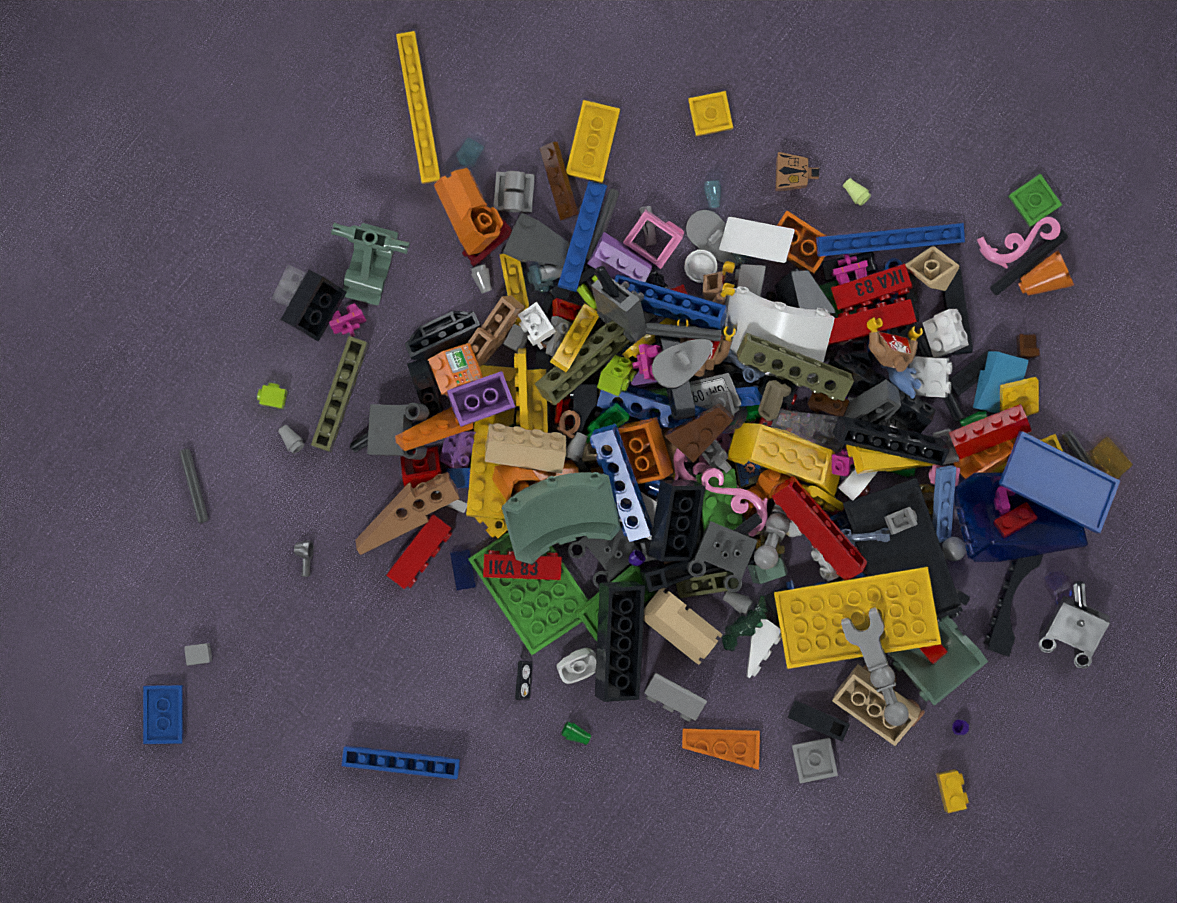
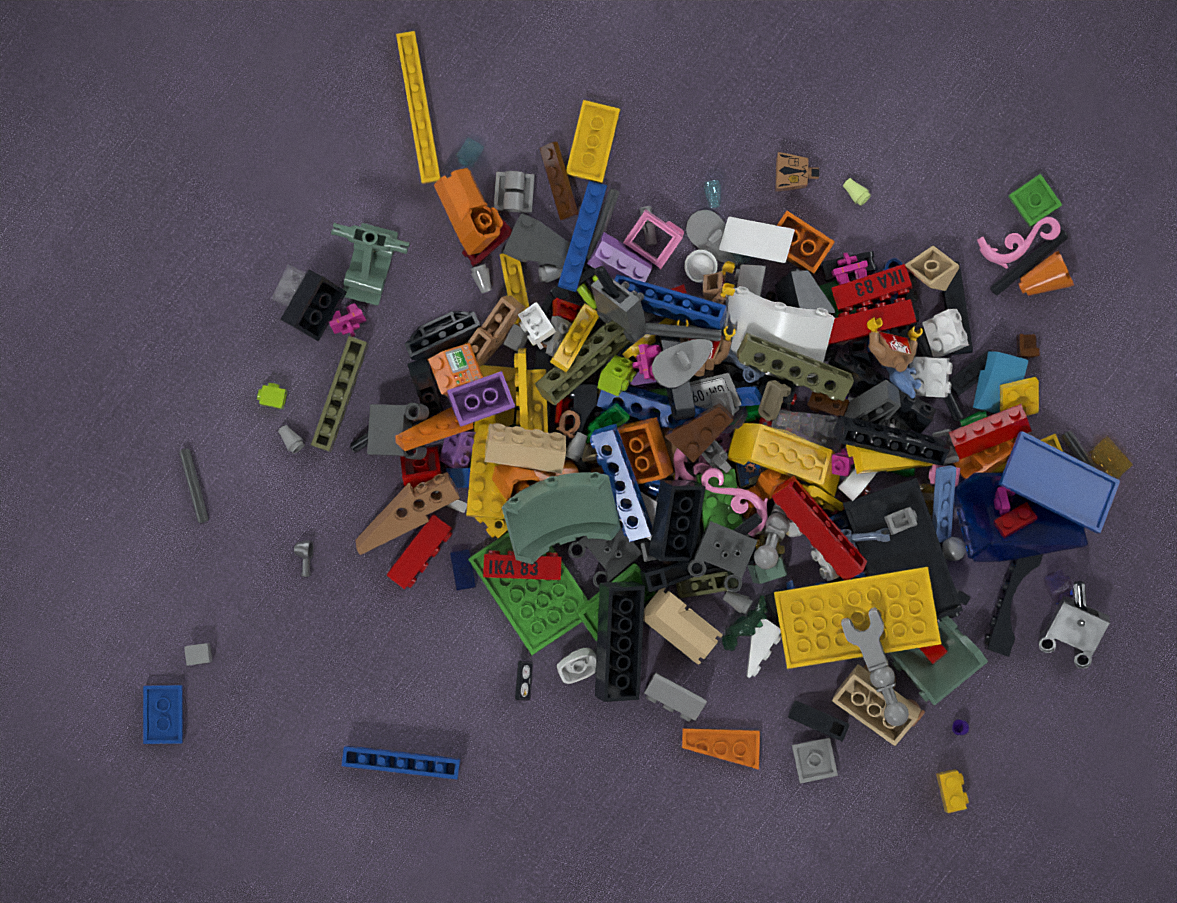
clear light blue bracket [527,265,554,293] -> none
green cone [561,721,591,745] -> none
dark purple hinge [629,549,646,566] -> none
black plate [647,271,668,288] -> none
yellow plate [688,91,733,137] -> none
blue plate [816,223,965,256] -> none

